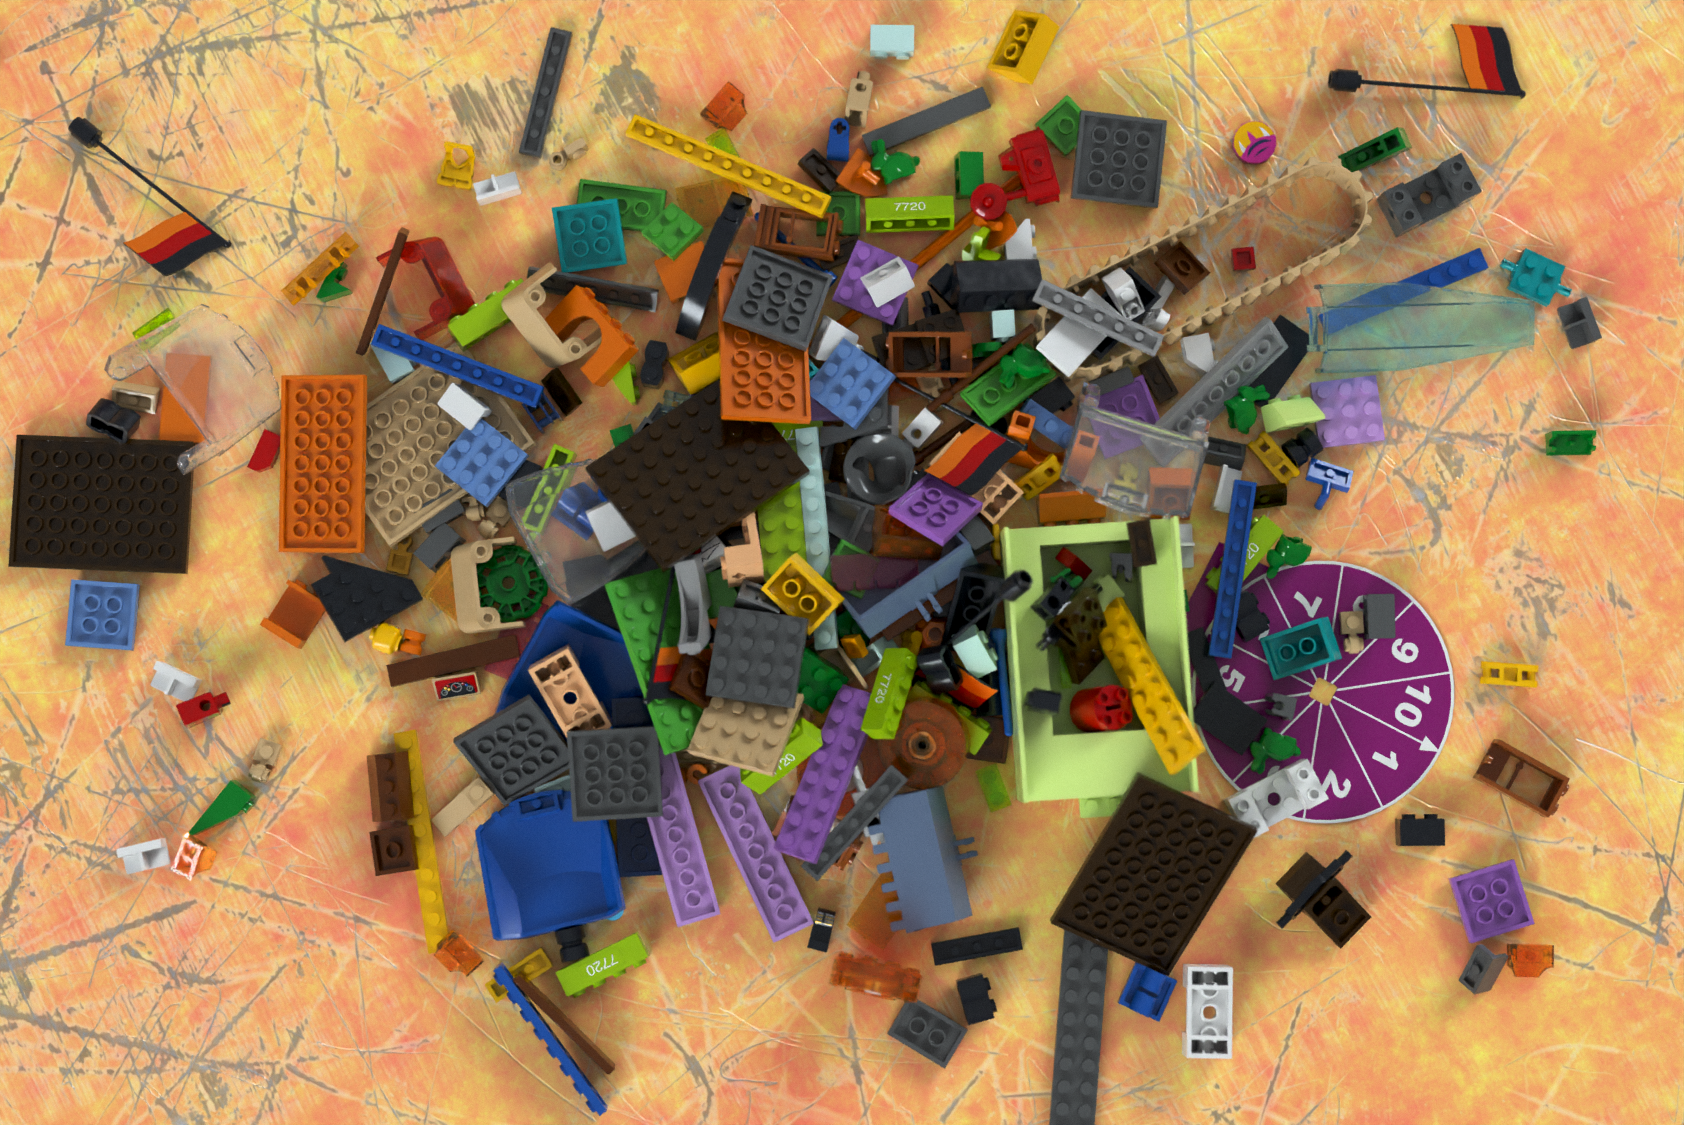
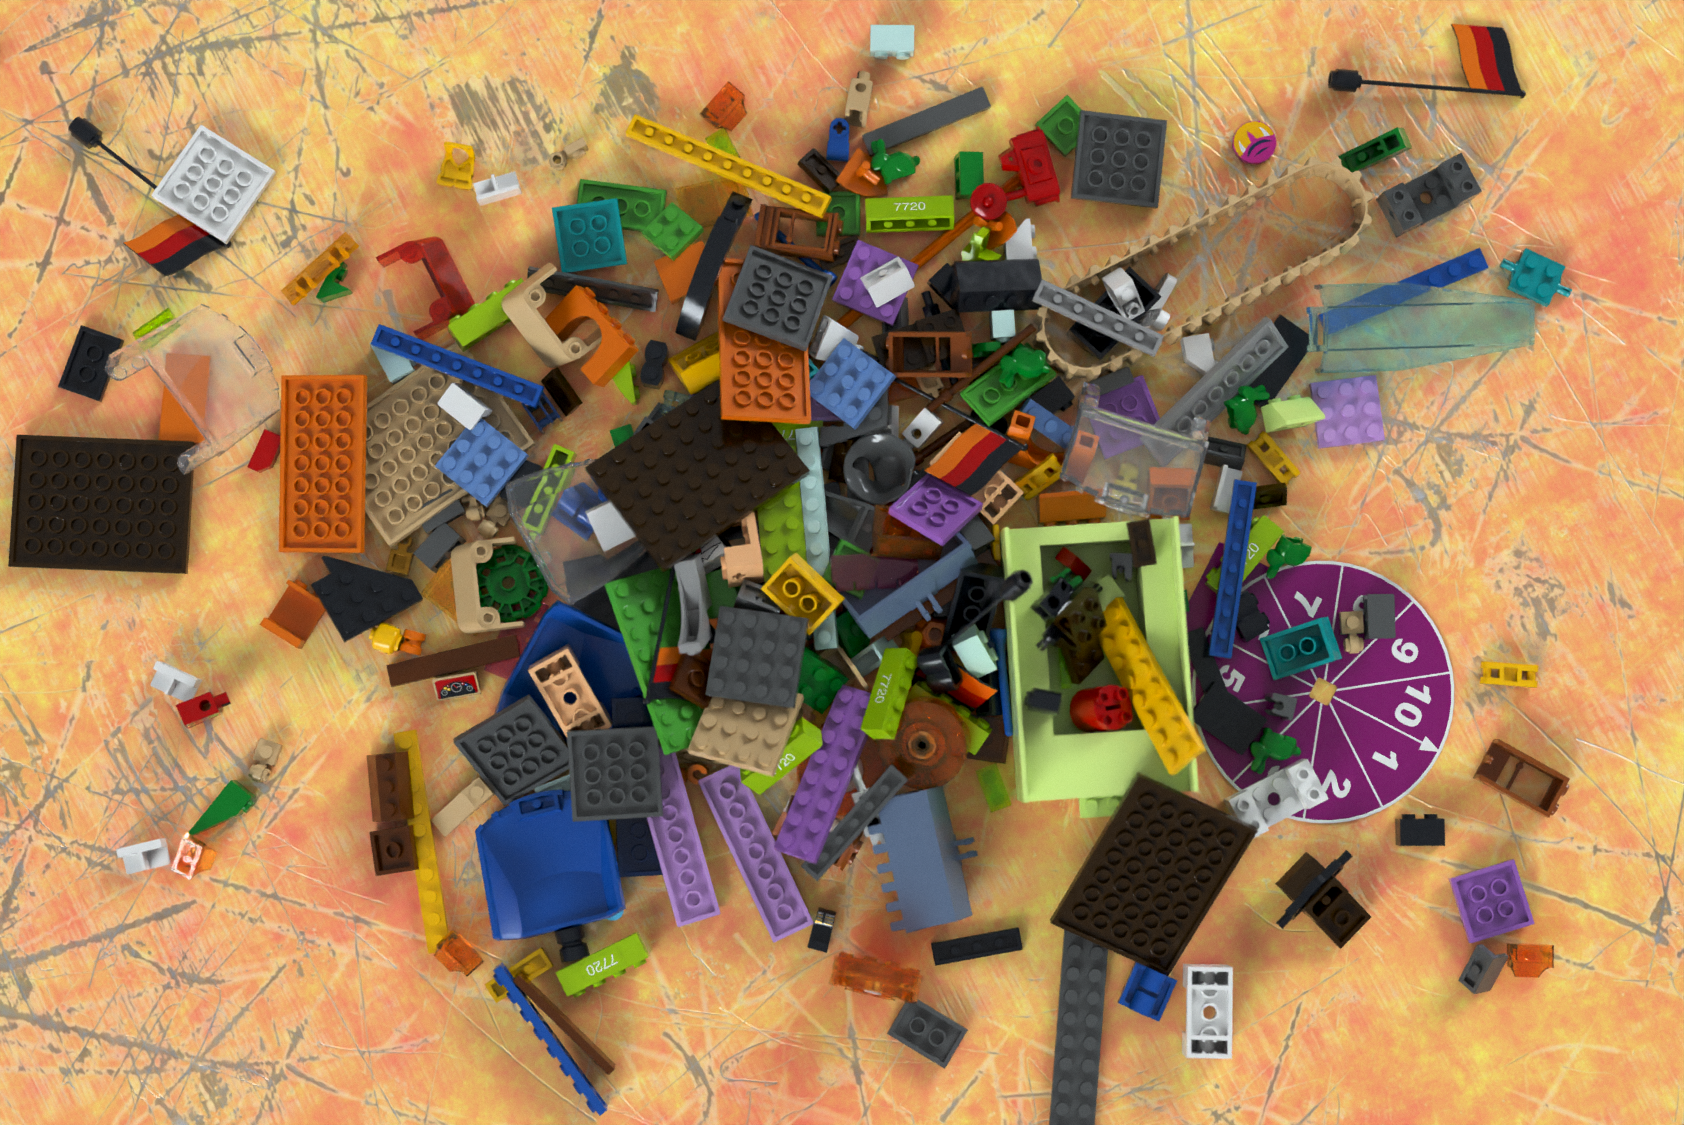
medium blue plate [65,579,140,651] -> none
black brick [86,398,141,443] -> none
tan slope [112,381,160,414] -> none
reddish brown tile [356,227,409,356] -> none
dark grey tile [519,27,572,159] -> none
light orange plate [840,634,869,659] -> none
clear yellow piece [847,871,903,950] -> none
black brick [956,973,997,1025] -> none
yellow slope [987,10,1059,85] -> none
white tile [1035,288,1122,377] -> none
dark brown plate [1137,355,1179,404] -> none
reddish brown plate [1154,241,1210,295] -> none
red plate [1231,247,1256,272] -> none
black wheel [1281,427,1323,468] -> none
blue plate [1305,458,1354,510] -> none
green hinge [1545,430,1596,456] -> none
dark grey panel [1557,297,1602,349] -> none
none -> black tile [58,325,124,402]
none -> white plate [151,125,276,244]

